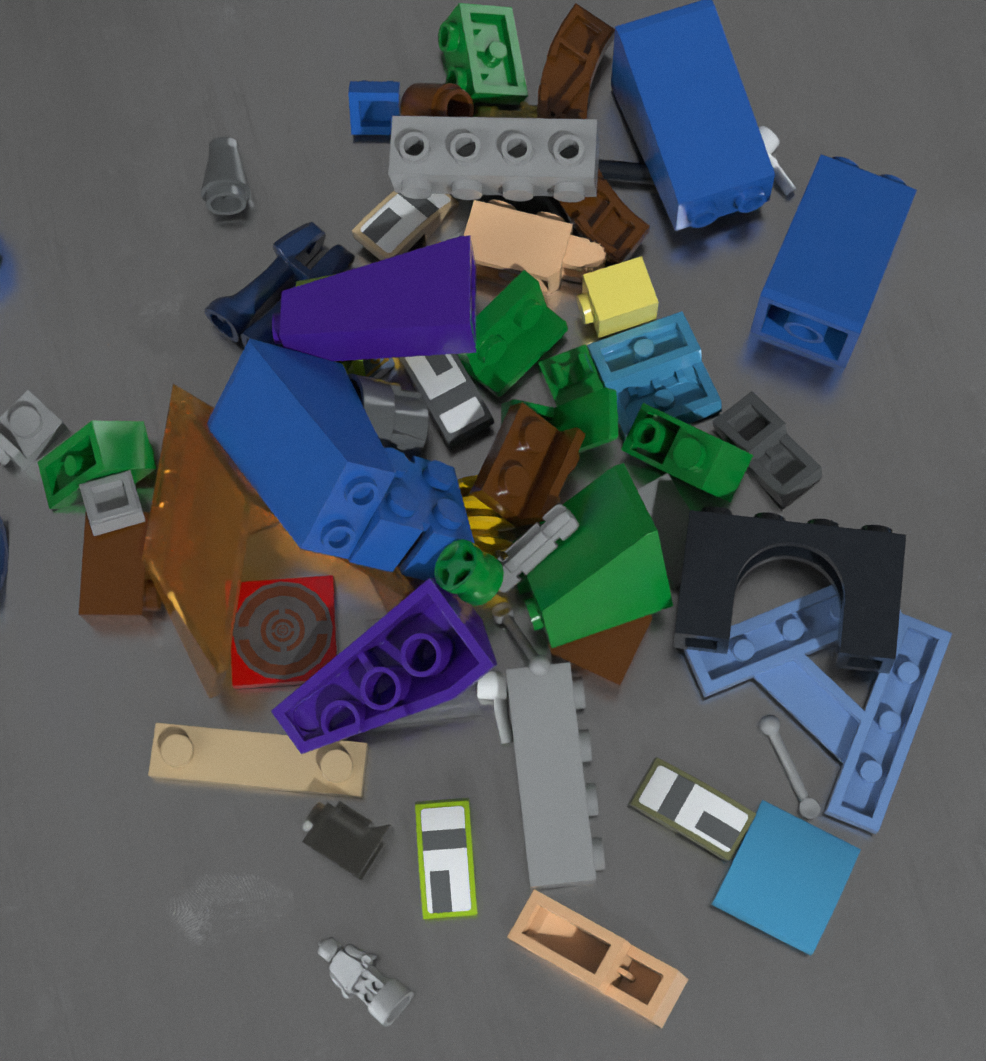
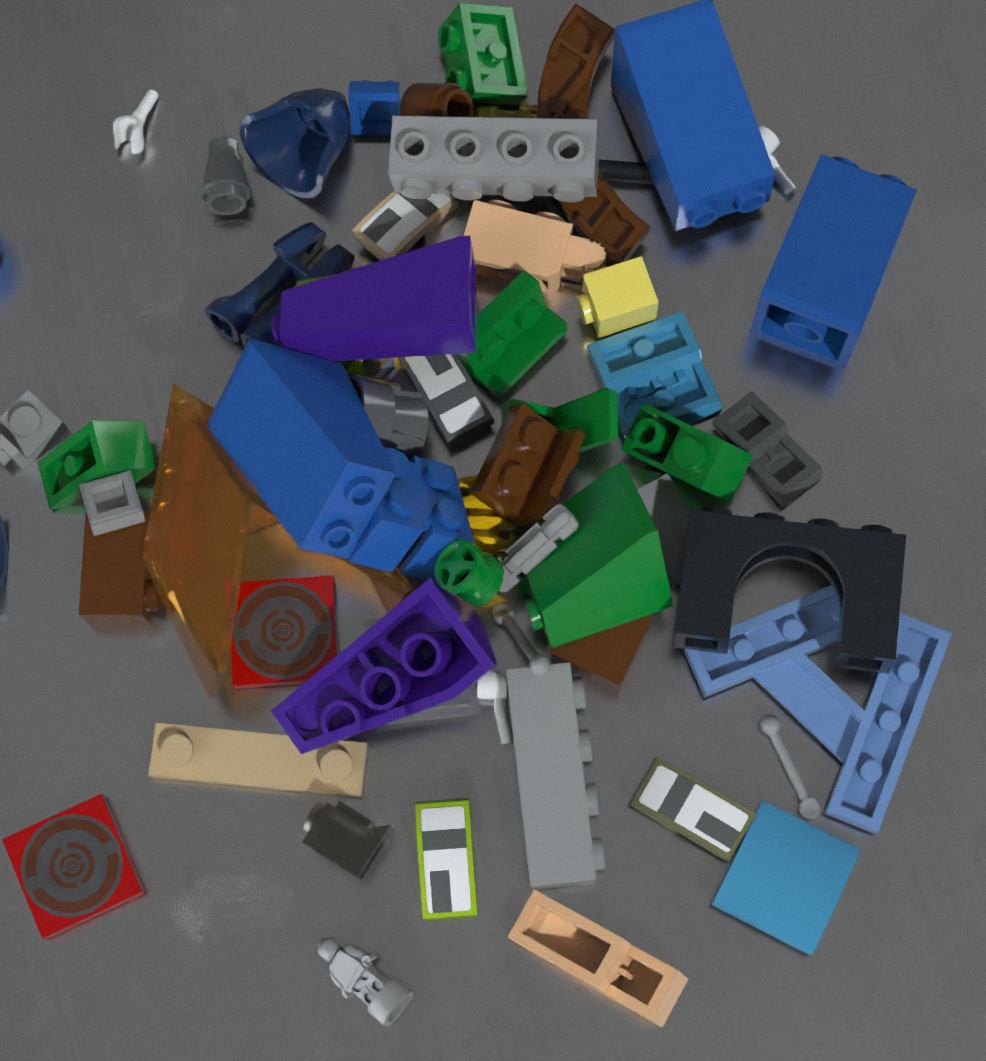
green tile [538,344,604,407] -> none
none -> tile [2,794,146,940]
none -> white hand [113,89,159,154]
none -> dark blue helmet [239,88,350,198]

